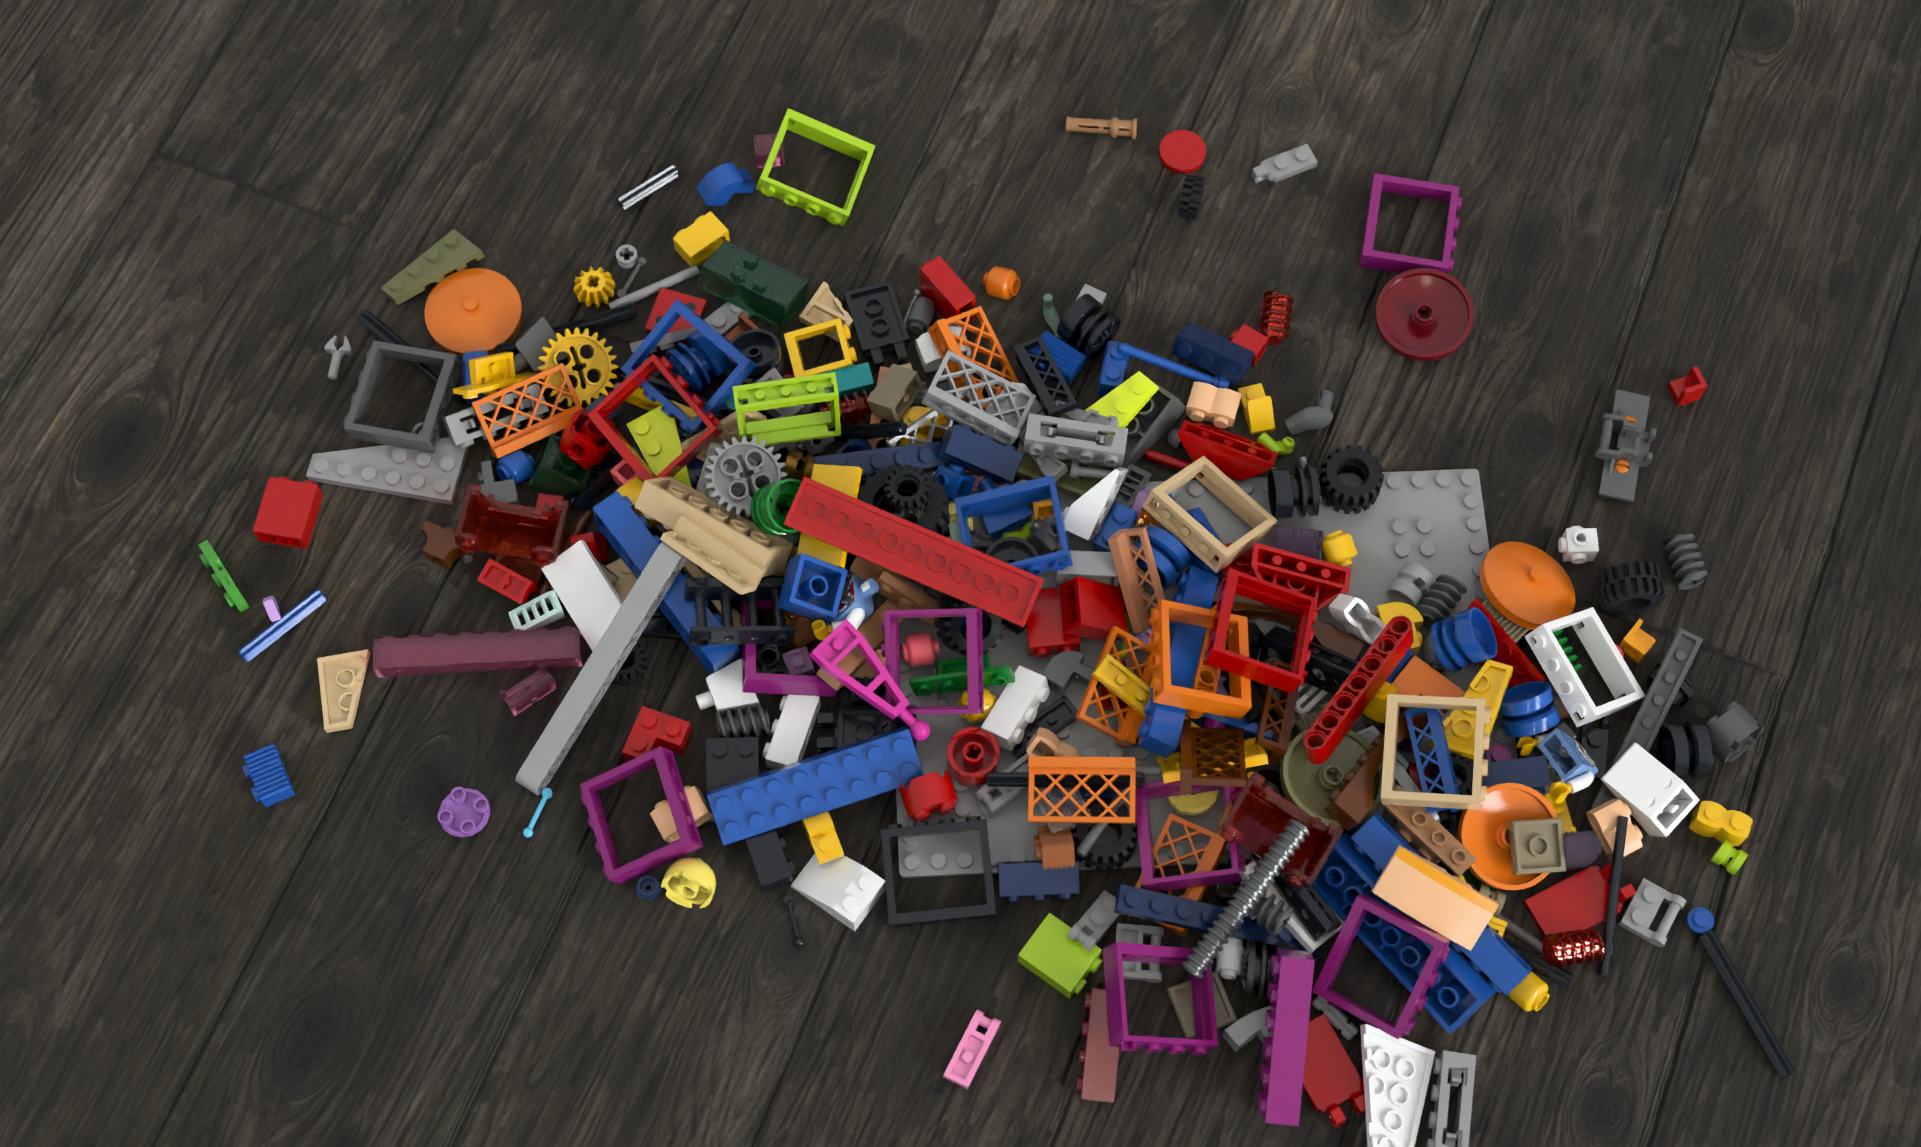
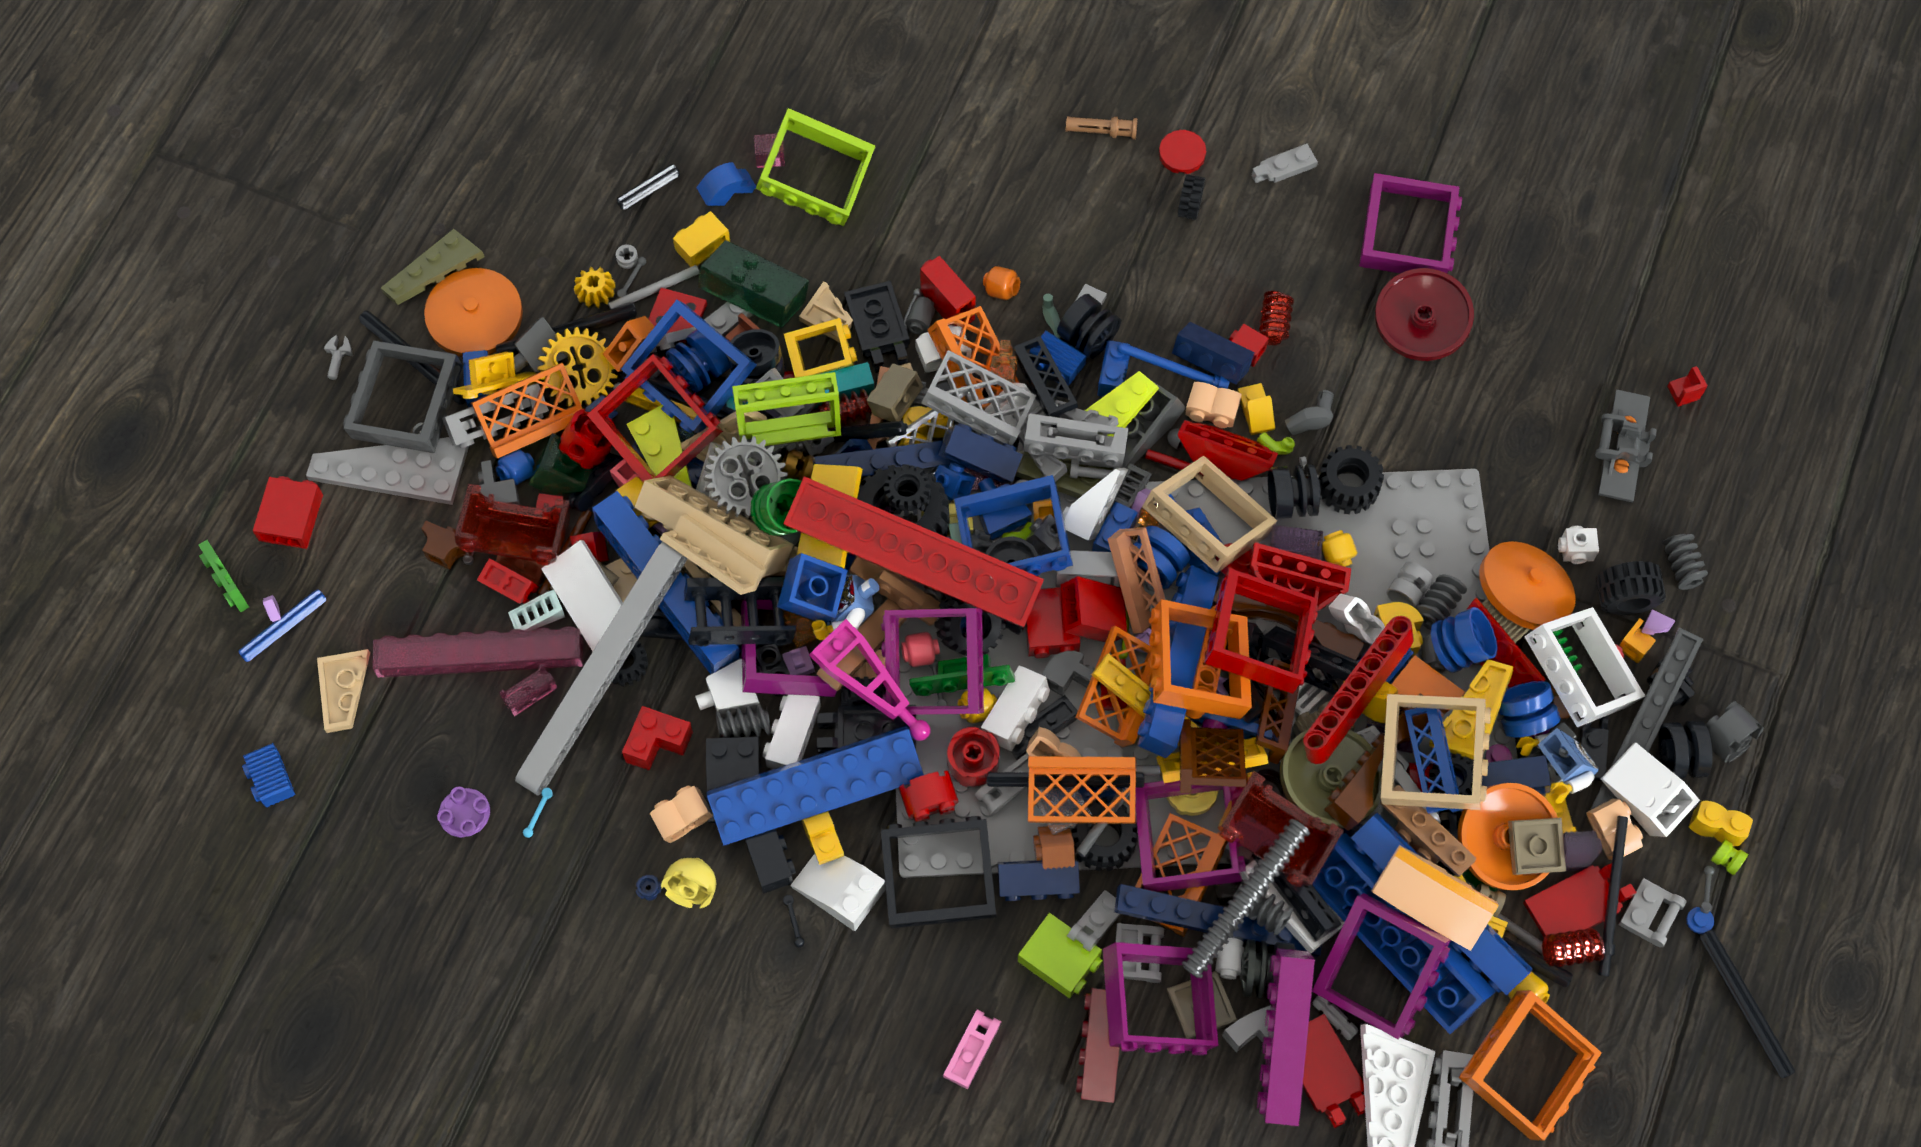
magenta window [580,746,703,884] -> none
none -> orange brick [603,316,654,372]
none -> clear orange plate [990,340,1018,383]
none -> orange window [1459,990,1602,1141]
none -> lavender tile [1641,610,1675,635]
none -> dark grey hinge [1700,865,1715,914]

